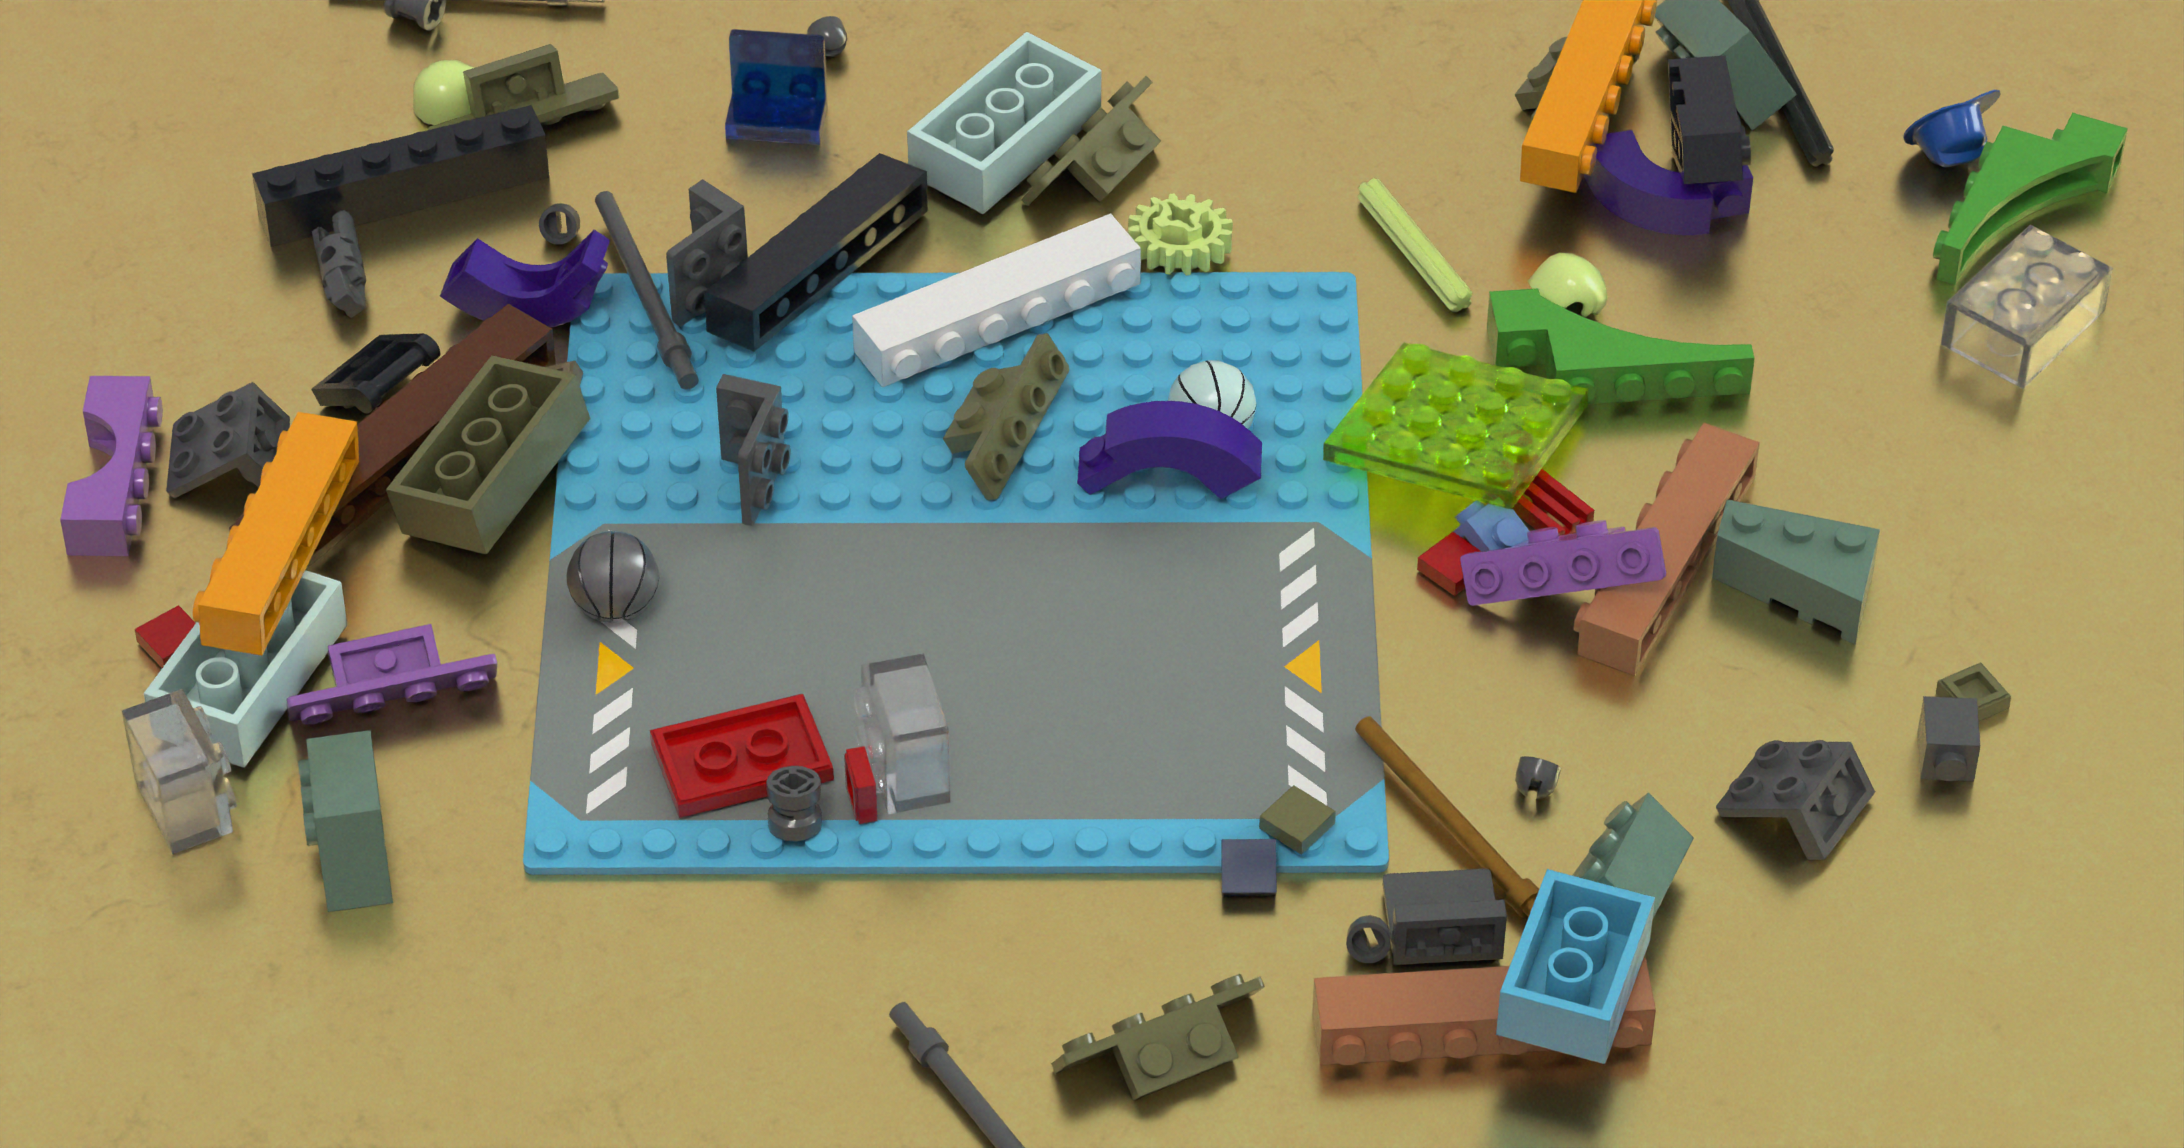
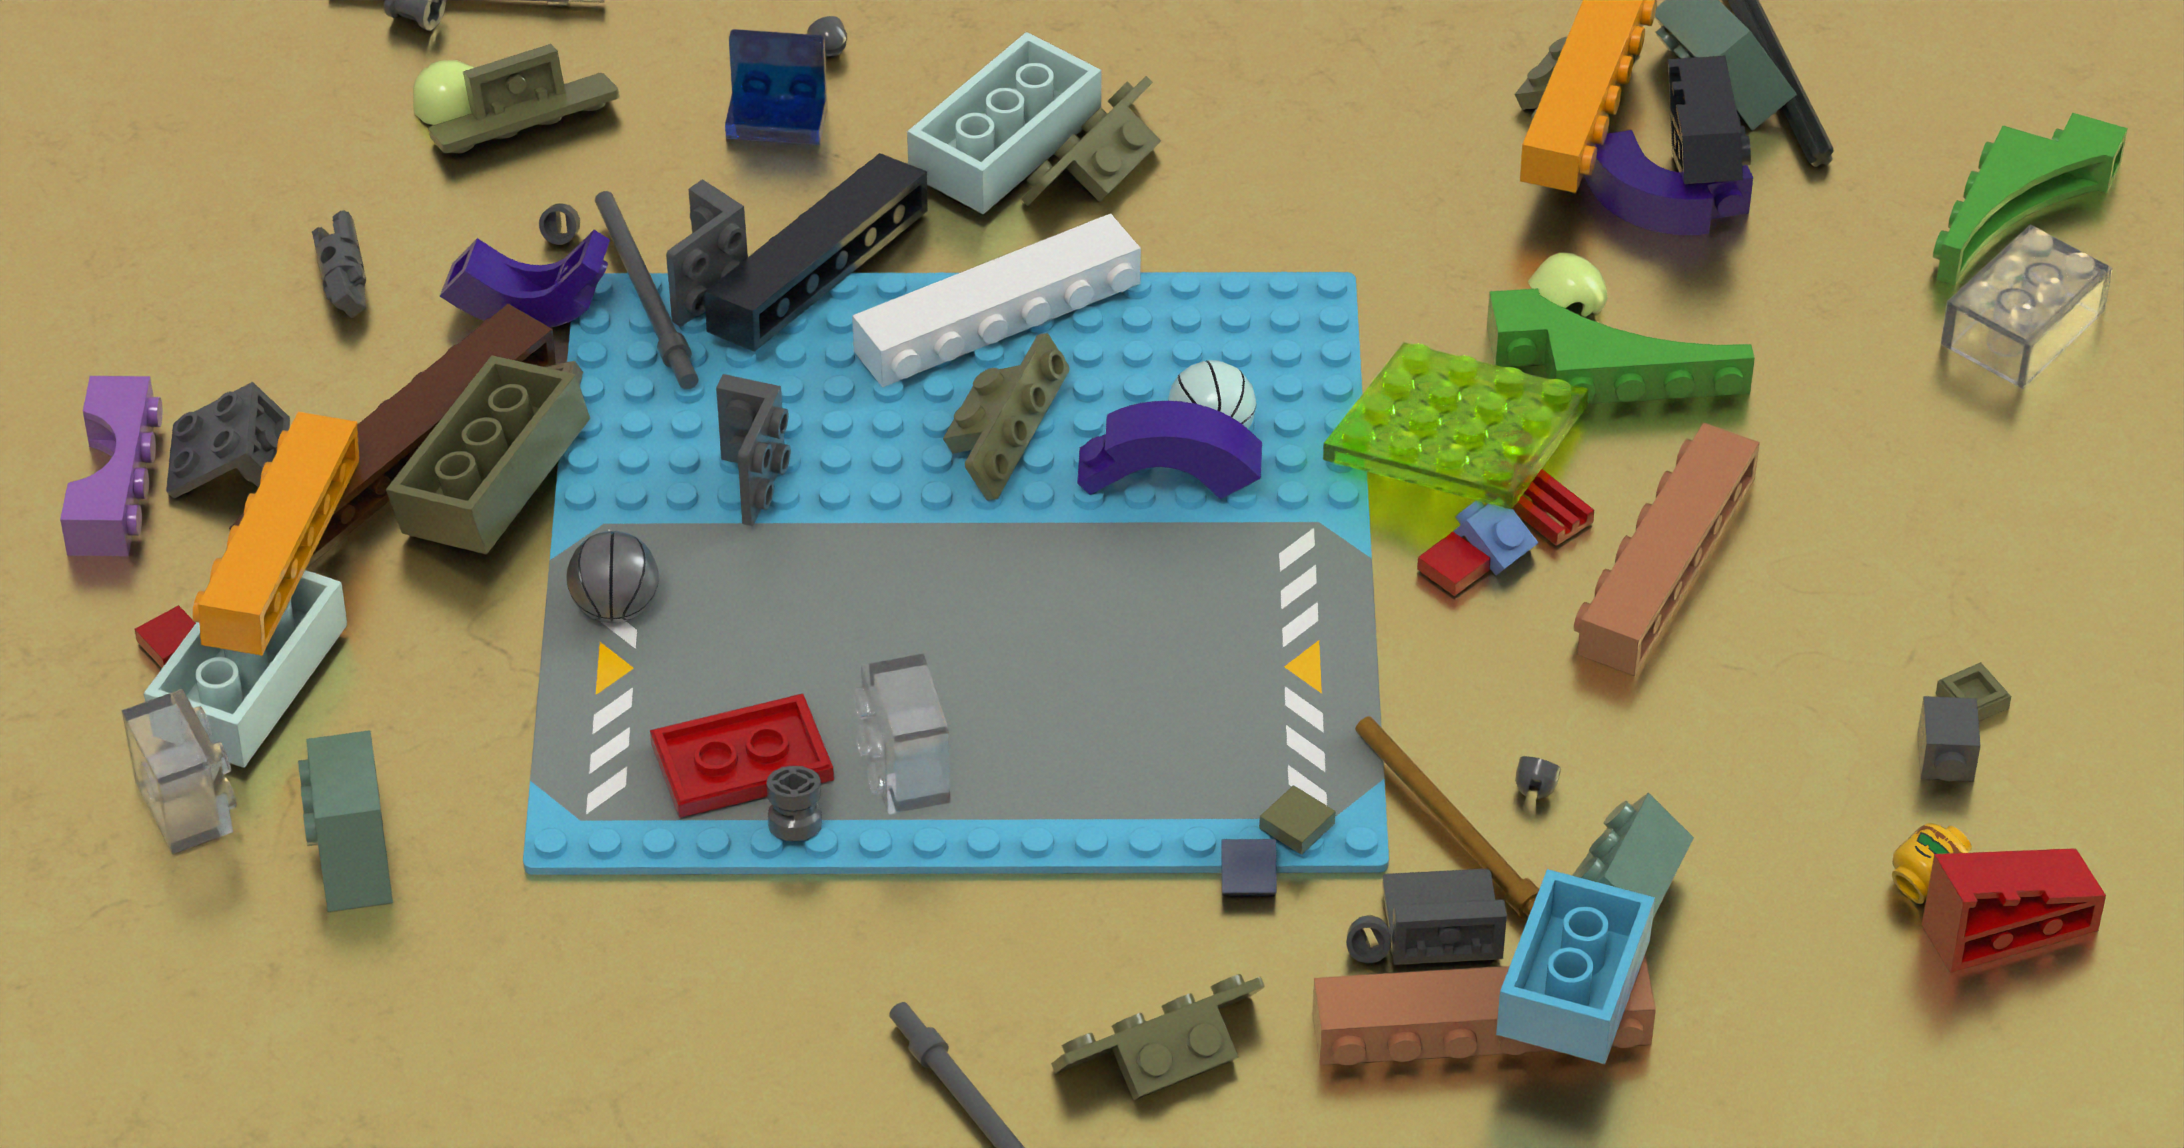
black brick [252,105,550,247] -> none
medium lavender bracket [287,624,498,724] -> none
black plate [311,333,441,414] -> none
red tile [844,746,877,824] -> none
yellowish green gear [1128,193,1233,275] -> none
yellowish green axle [1358,178,1472,313] -> none
medium lavender bracket [1460,520,1666,606] -> none
sand green wedge [1712,499,1880,645] -> none
dark grey bracket [1716,740,1875,860] -> none
blue piece [1903,90,2001,167] -> none
none -> yellow head [1892,823,1972,904]
none -> red wedge [1922,848,2106,973]

